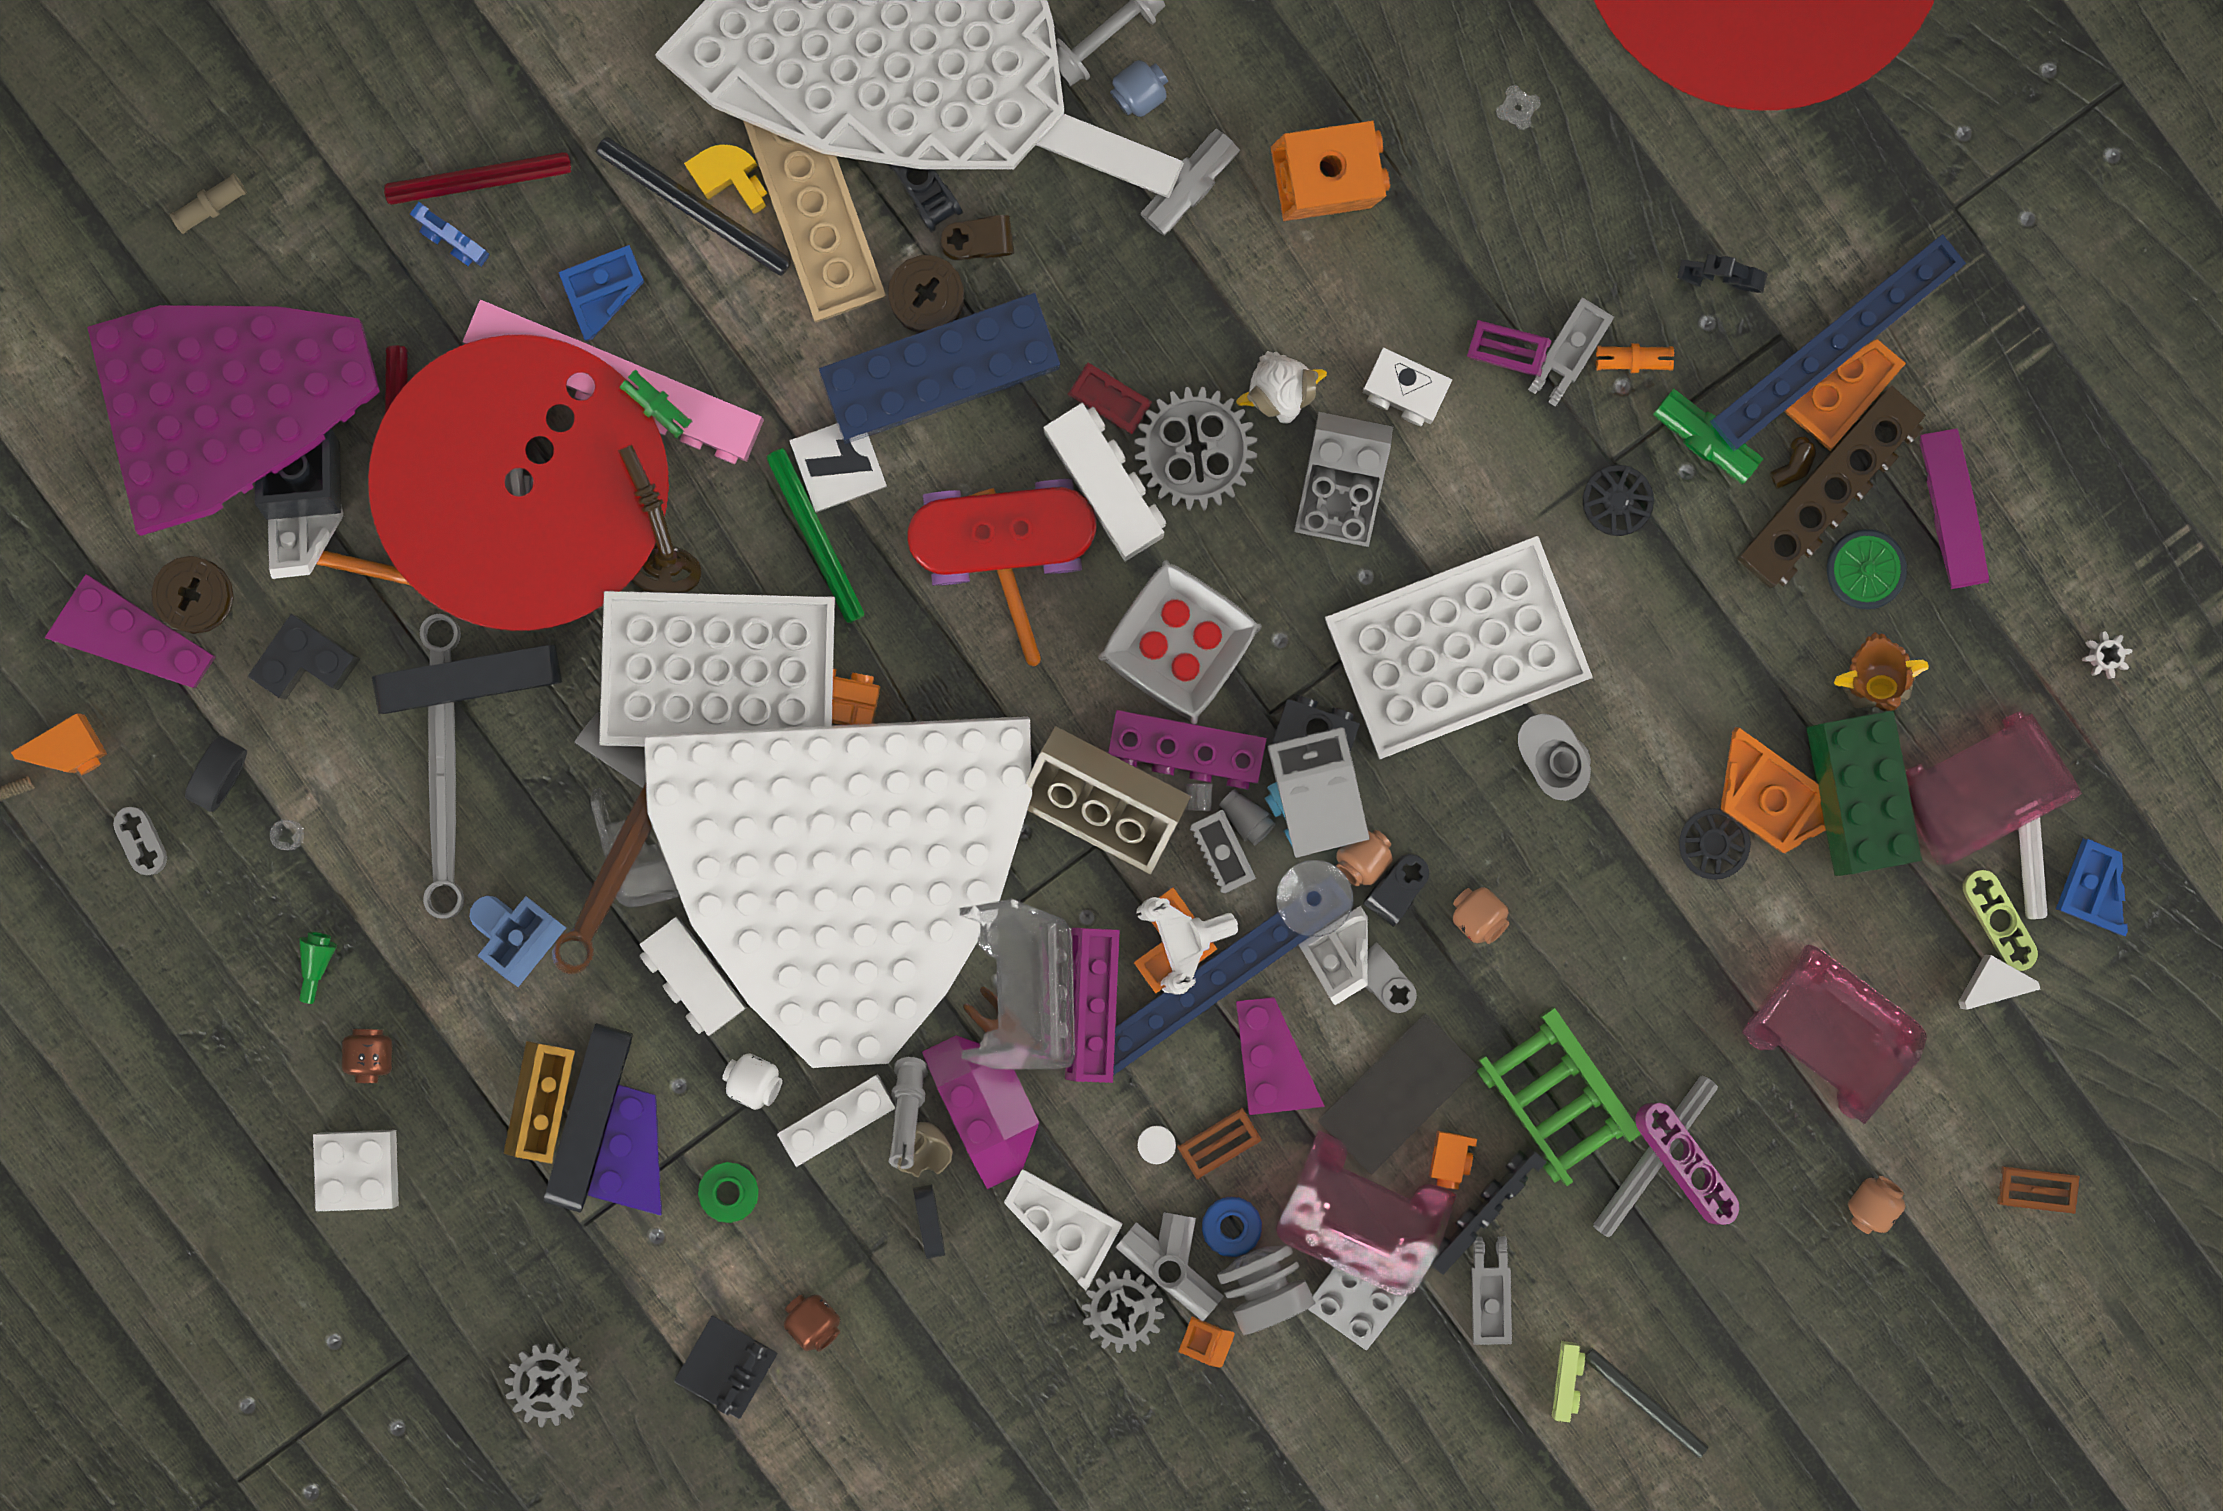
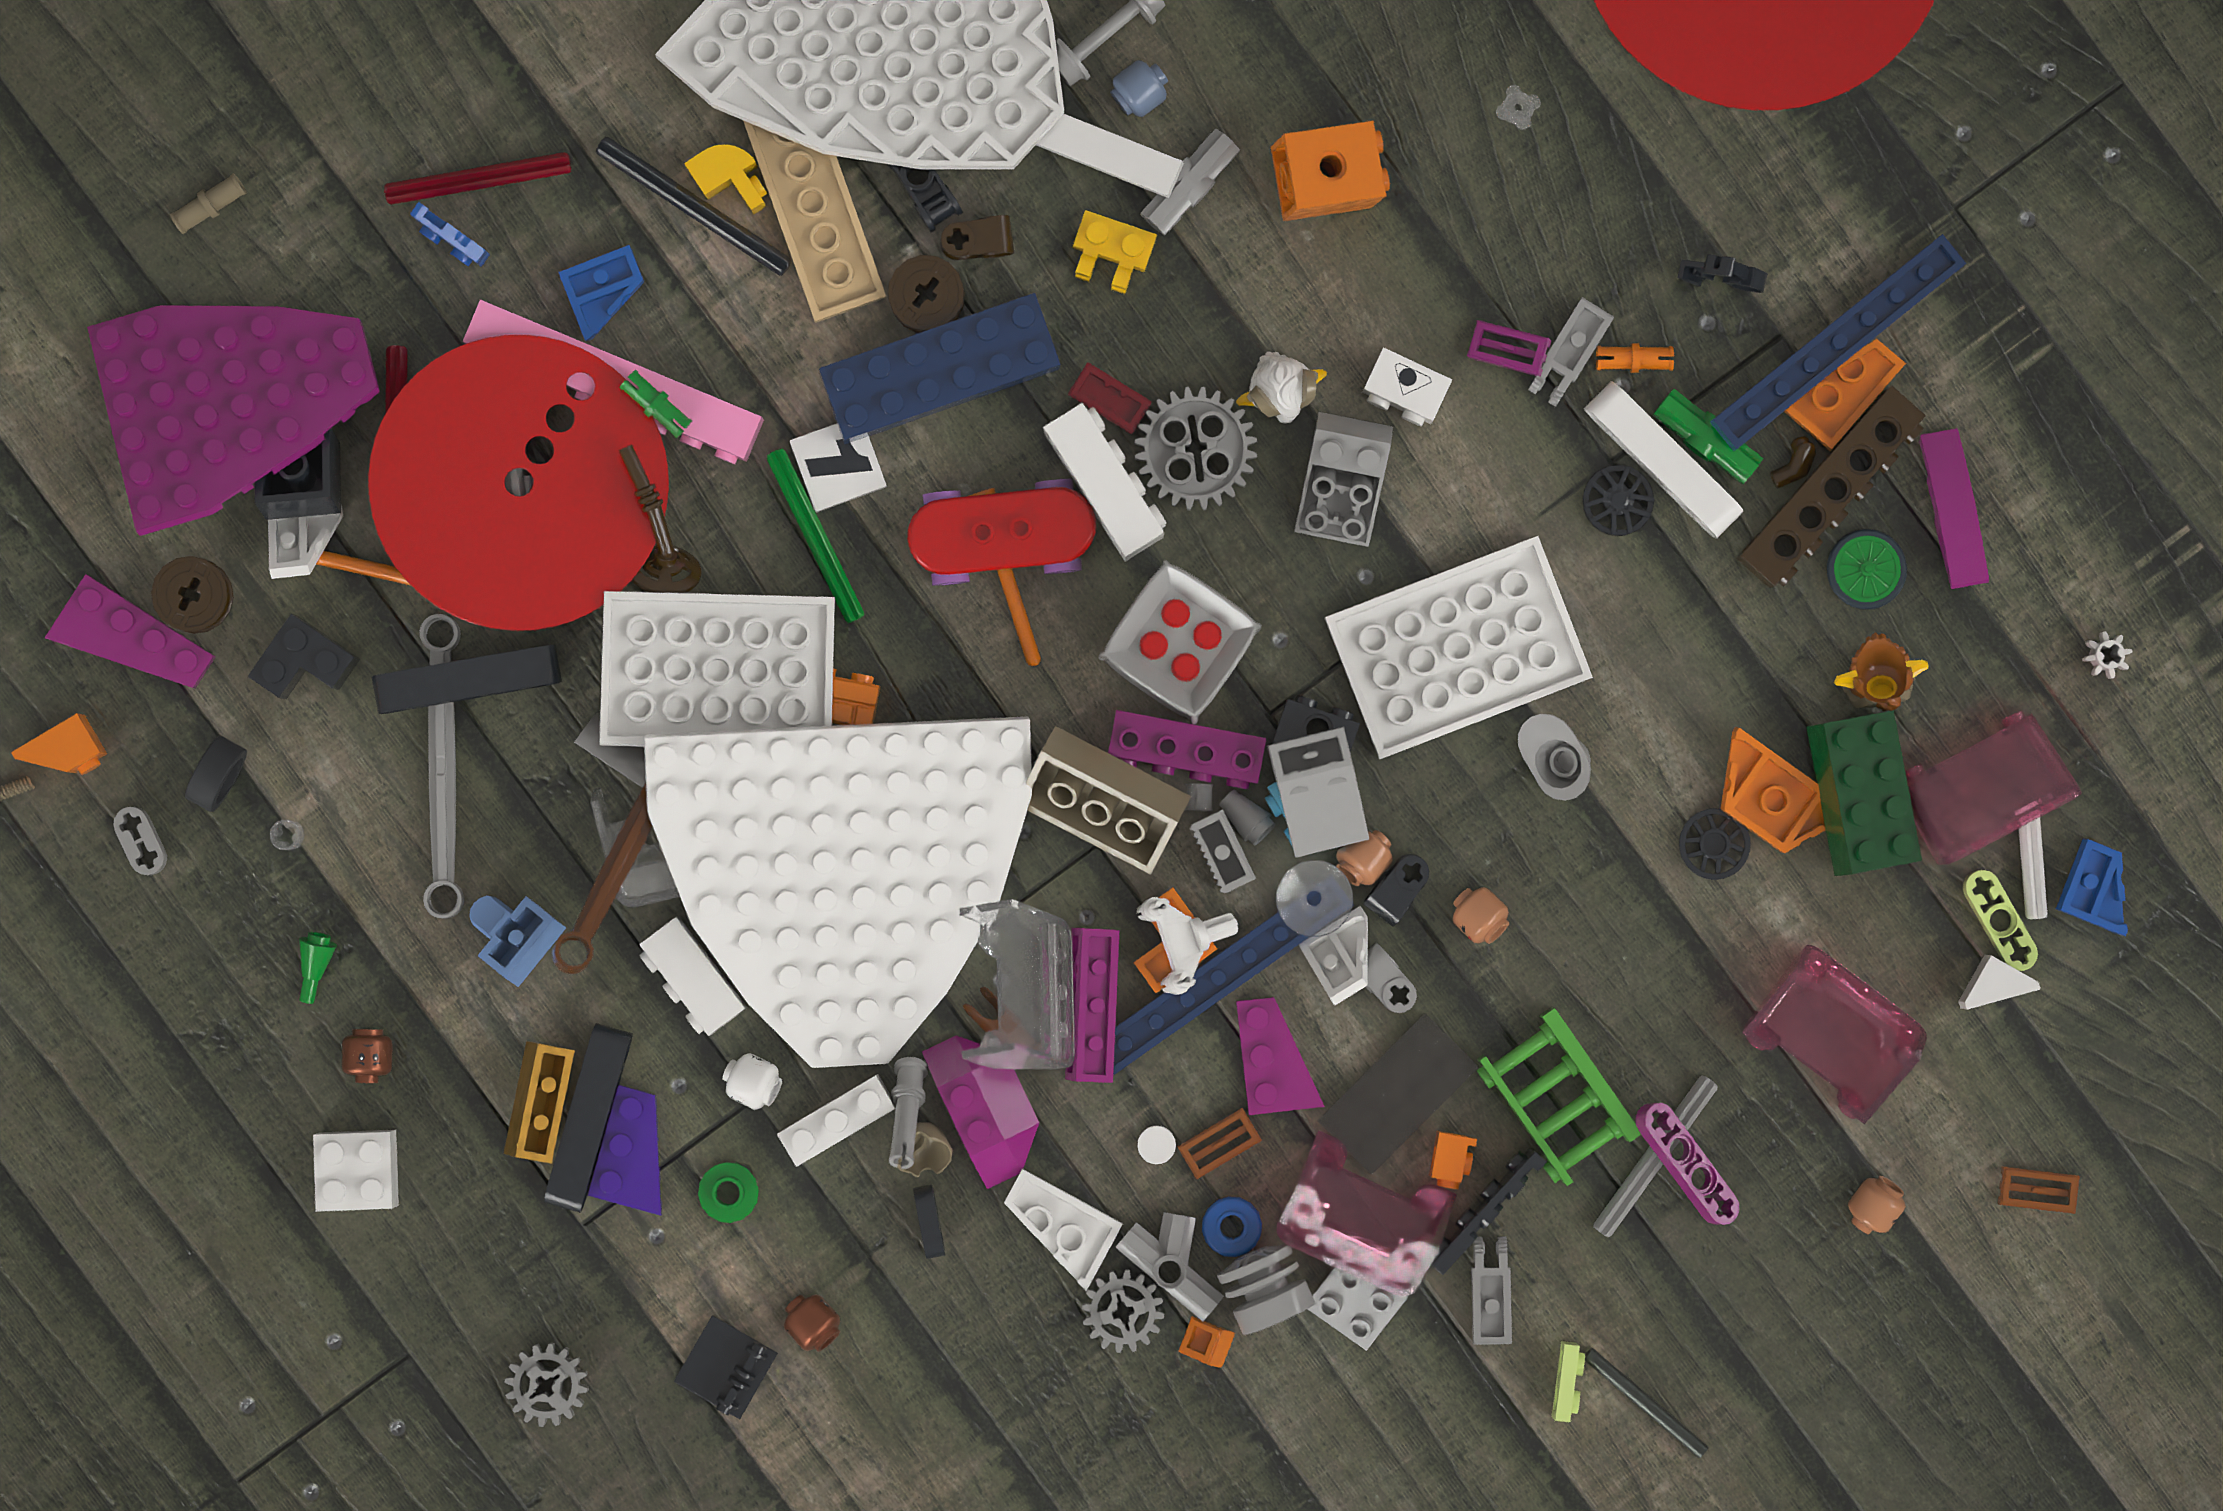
none -> yellow plate [1073,210,1157,294]
none -> white beam [1584,381,1743,539]

